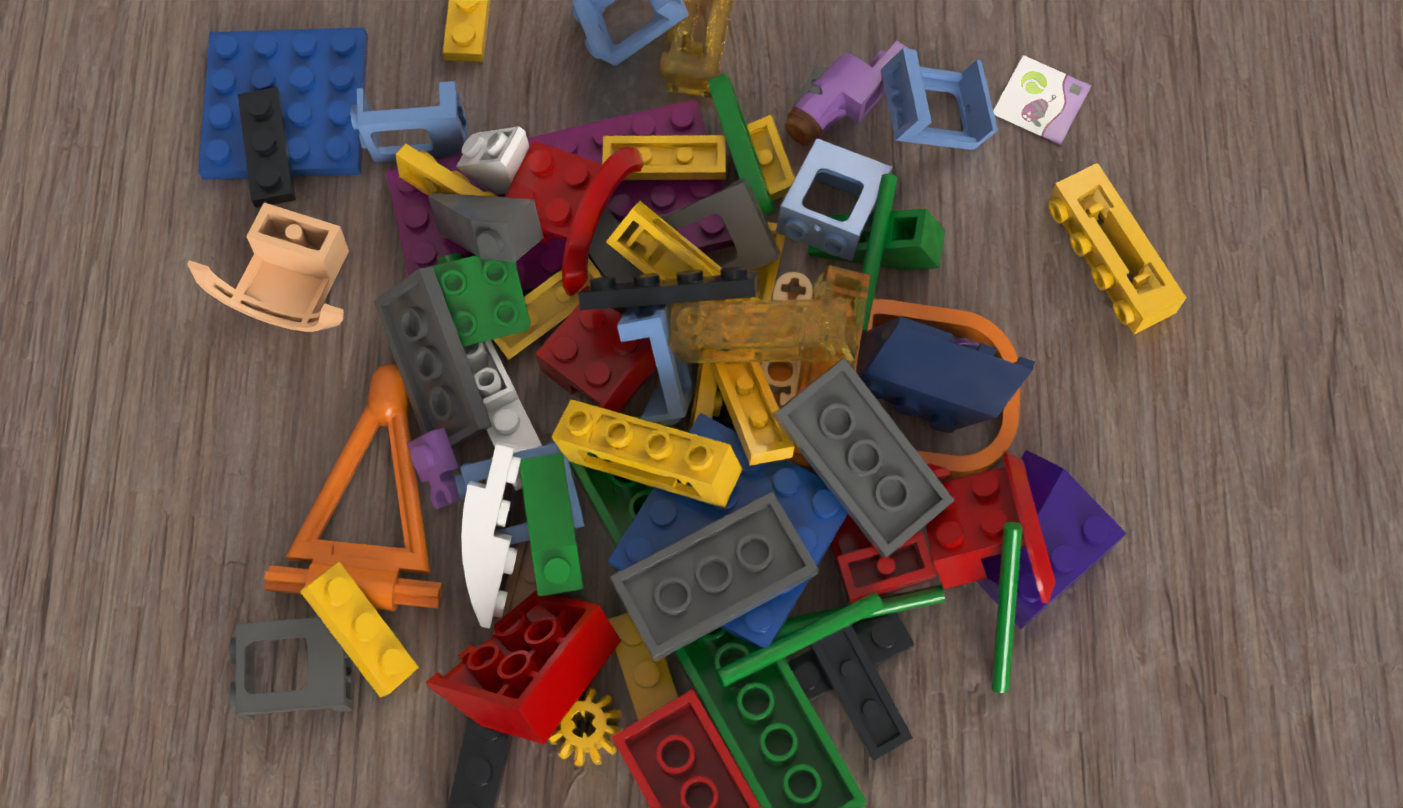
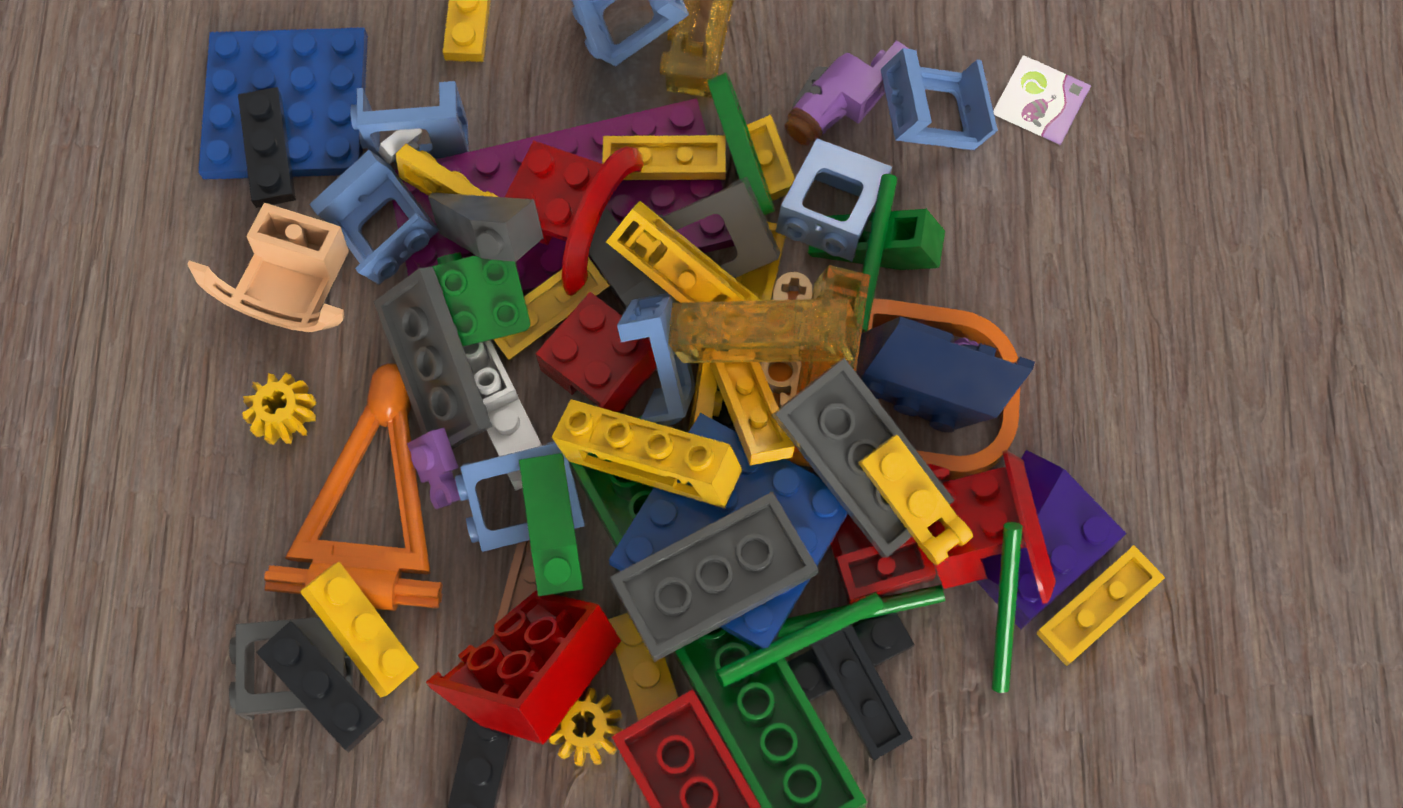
white slope [456,126,530,195] -> none
white slope [461,442,521,629] -> none
black plate [578,267,759,310] -> none
yellow brick [1048,163,1186,335] -> none
none -> yellow gear [242,372,317,445]
none -> black plate [256,621,383,752]
none -> medium blue window [309,150,439,284]
none -> white plate [378,129,422,164]
none -> yellow plate [858,435,973,565]
none -> yellow plate [1036,545,1165,666]

